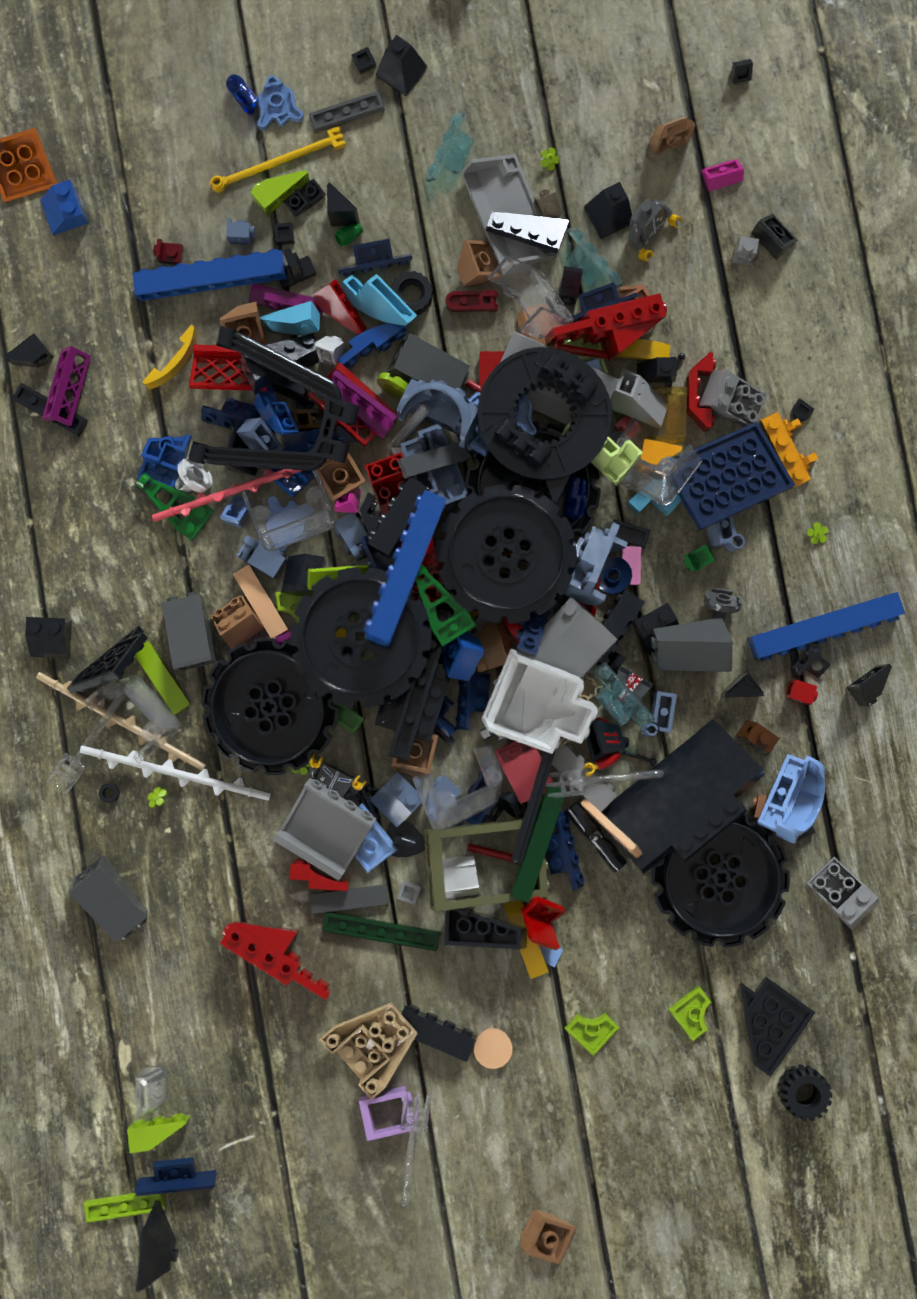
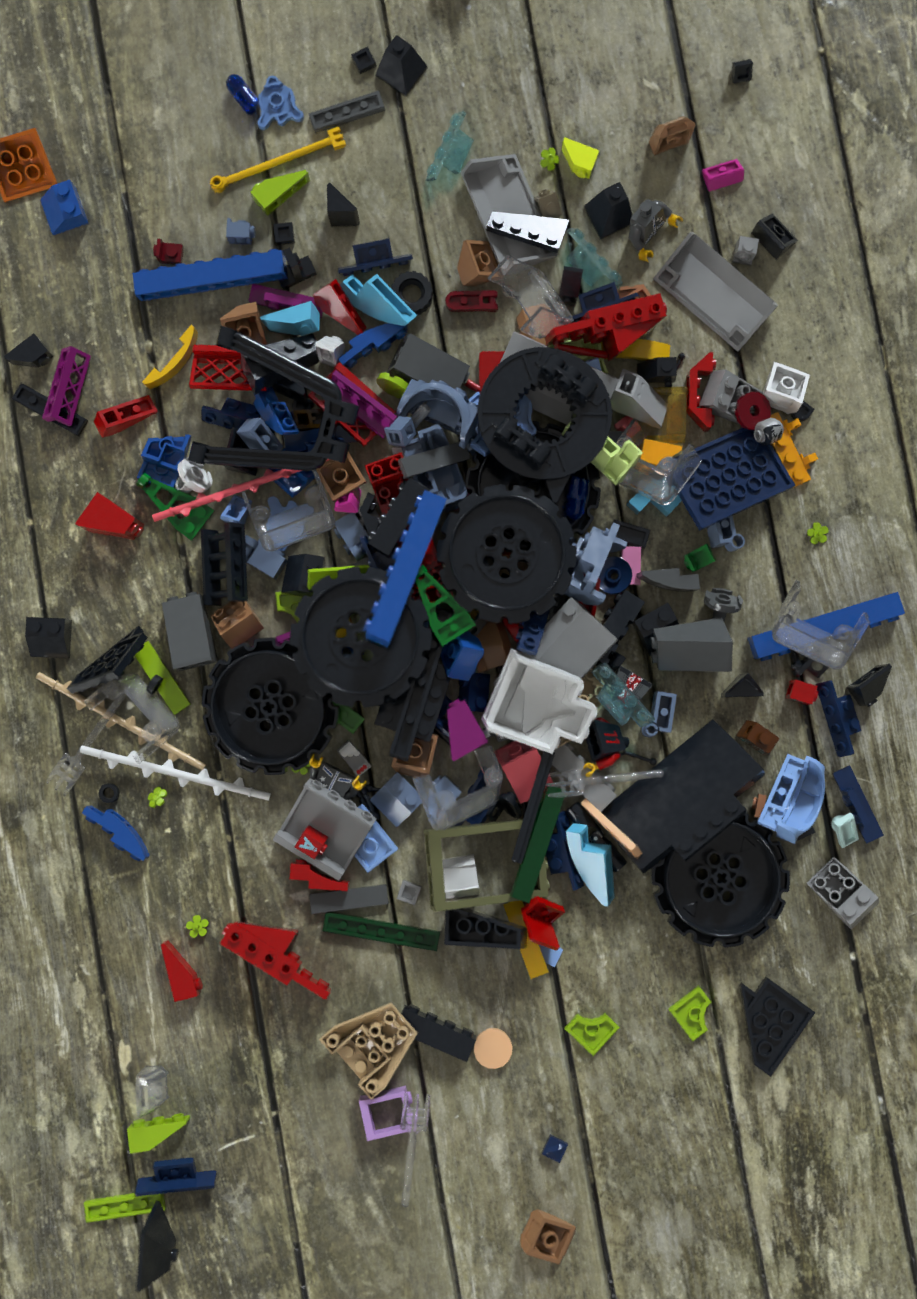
dark grey slope [69,855,148,942] -> none
light nougat tile [233,565,288,637] -> none
black slope [283,178,327,217] -> none
green cone [334,222,363,247] -> none
black shield [386,820,425,857] -> none
red bar [467,843,519,864] -> none
black tyre [777,1065,833,1121] -> none
none -> red slope [75,492,145,540]
none -> blue slope [82,805,150,861]
none -> red slope [94,395,158,438]
none -> black piece [146,675,163,694]
none -> red slope [160,940,203,1002]
none -> lime plant [186,915,209,938]
none -> black fence [201,522,248,606]
none -> red brick [295,825,328,859]
none -> light grey leg [337,740,372,776]
none -> sand blue brick [384,416,416,447]
none -> magenta slope [446,699,488,761]
none -> dark blue tile [542,1134,568,1163]
none -> neon yellow slope [561,137,599,179]
none -> medium azure slope [566,823,615,907]
none -> dark grey slope [637,568,700,592]
none -> light grey slope [653,232,779,351]
none -> dark red tile [735,392,771,431]
none -> light grey head [754,418,784,446]
none -> white slope [763,362,810,414]
none -> clear windscreen [772,580,870,670]
none -> dark blue bracket [816,680,862,757]
none -> light aqua tile [831,812,859,848]
none -> dark blue bracket [832,765,884,844]

